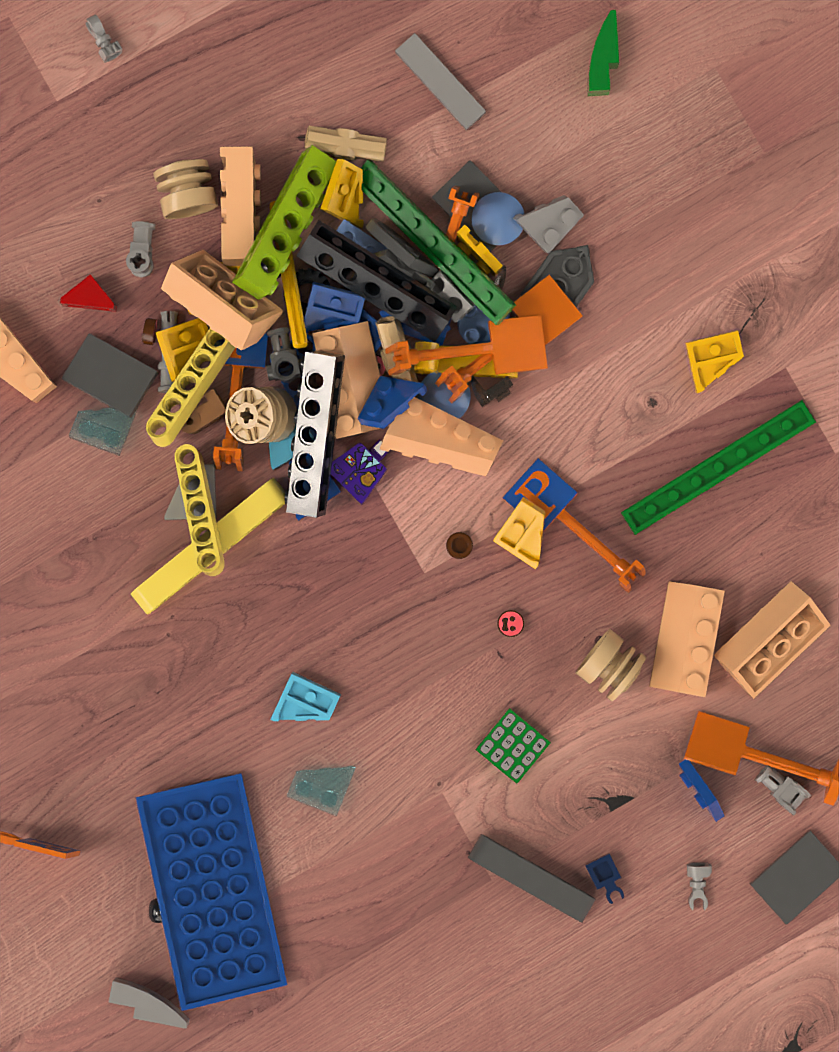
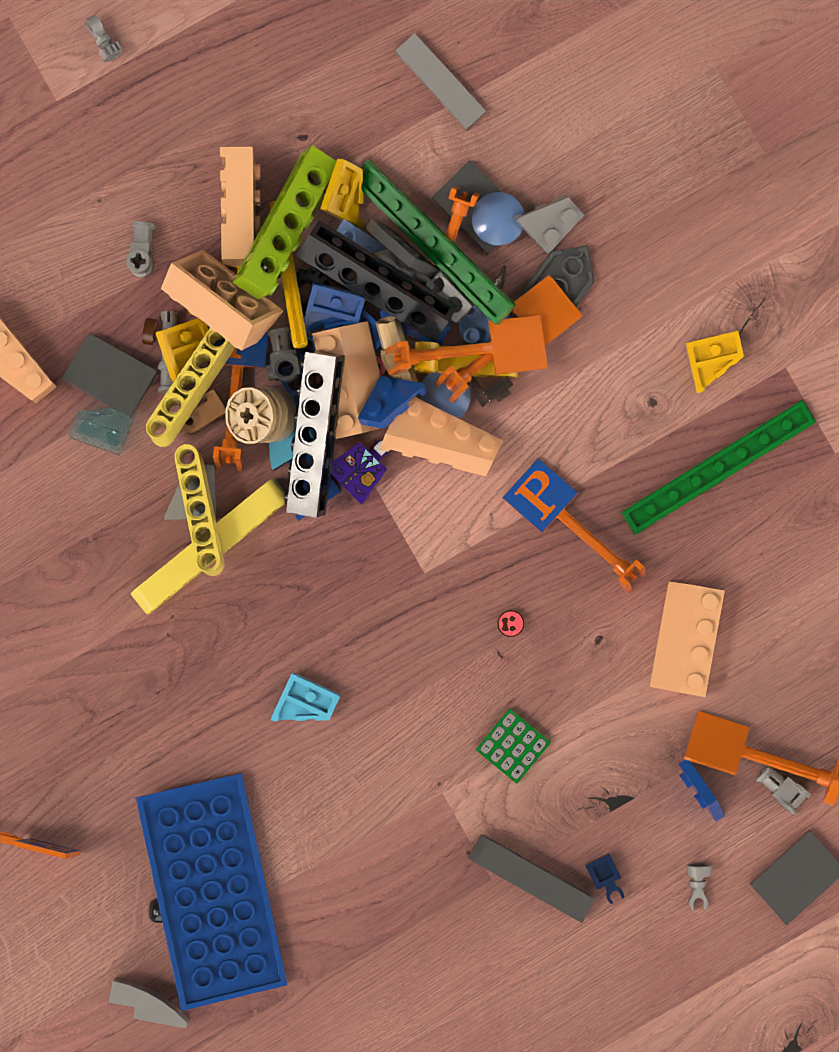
red slope [60,274,117,312] -> none
tan wheel [153,159,218,220] -> none
clear light blue wing [287,766,356,817] -> none
tan piece [304,126,387,162] -> none
reddish brown tile [446,532,473,559] -> none
yellow wing [456,225,503,277] -> none
yellow wing [493,497,545,569] -> none
tan wheel [575,629,646,701] -> none
green slope [587,10,619,97] -> none
light nougat slope [714,581,831,699] -> none

